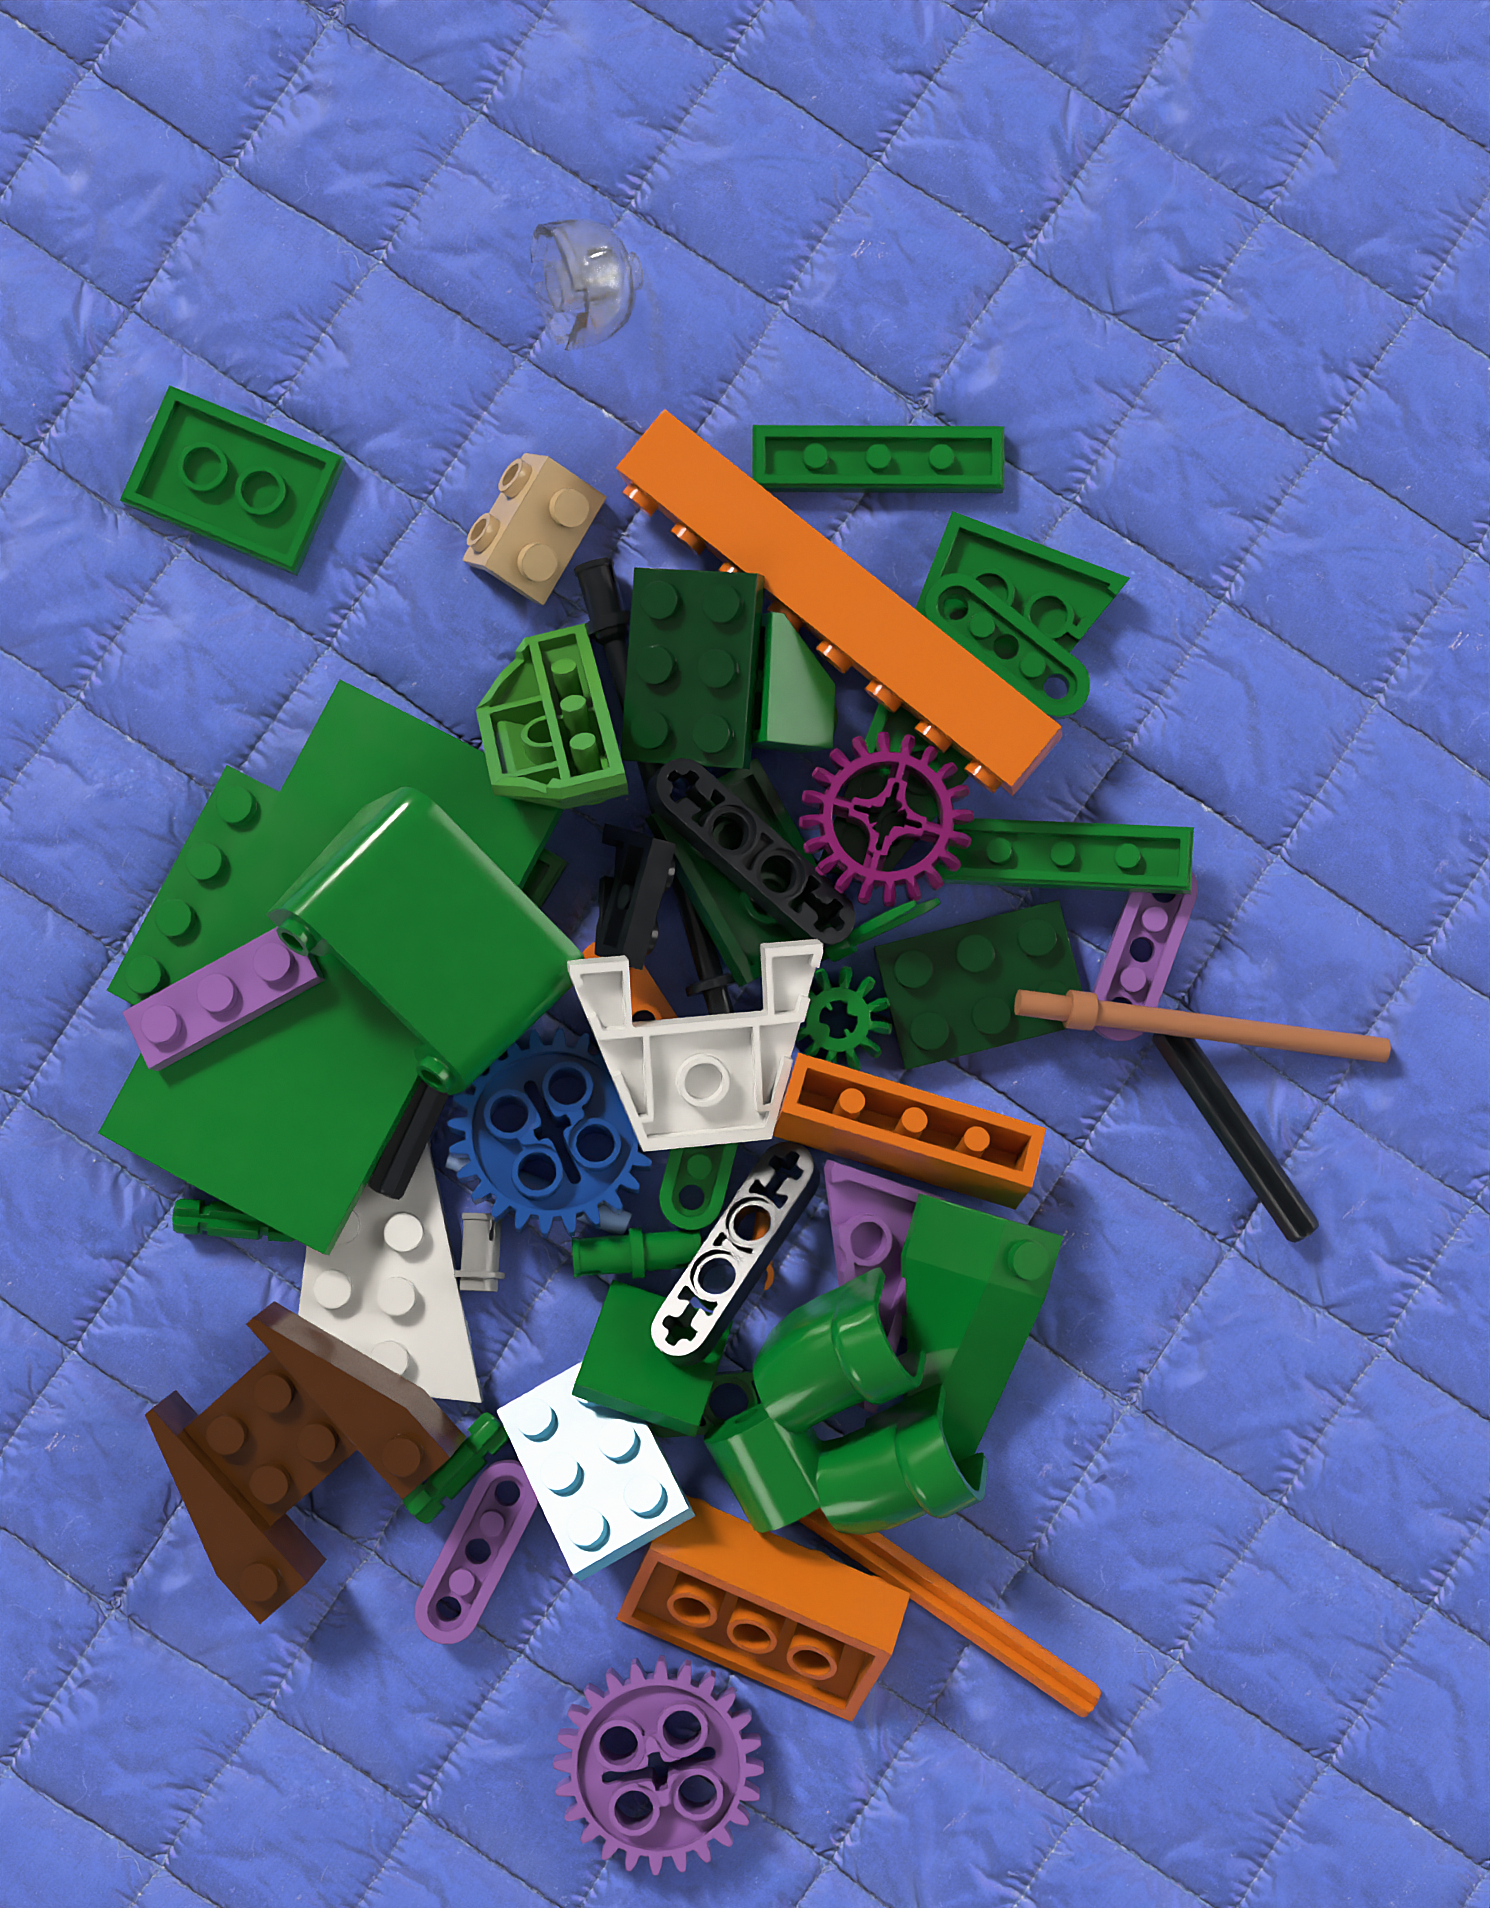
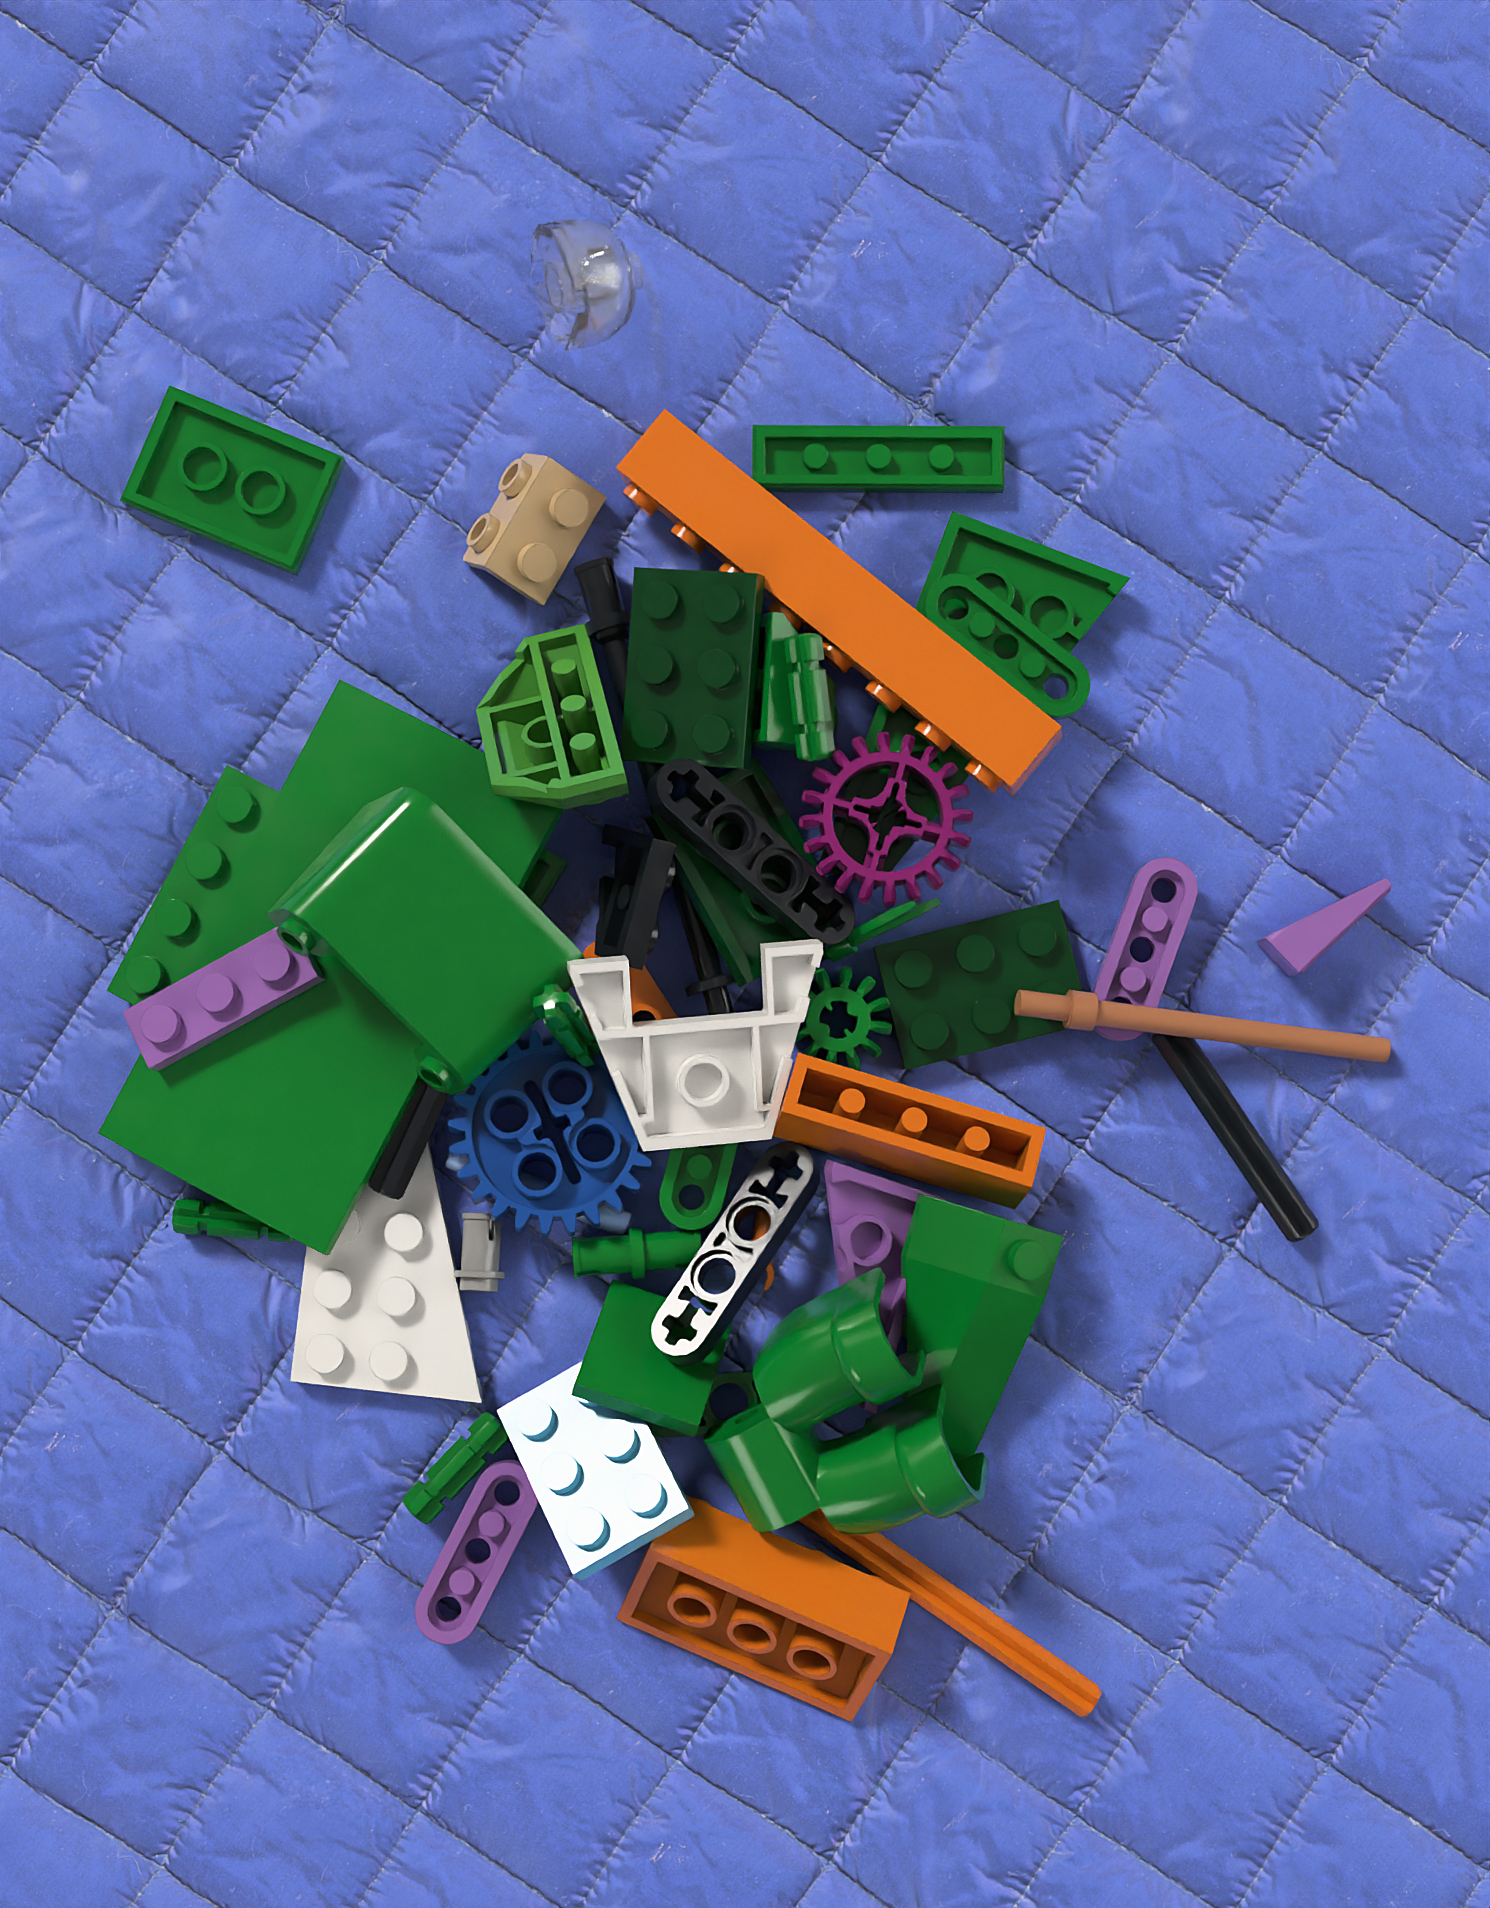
reddish brown wedge [145,1301,466,1624] -> none
medium lavender gear [553,1655,764,1875] -> none
green tile [934,817,1194,895] -> none
none -> green axle [532,984,602,1066]
none -> green axle [784,633,835,762]
none -> medium lavender slope [1257,878,1392,976]

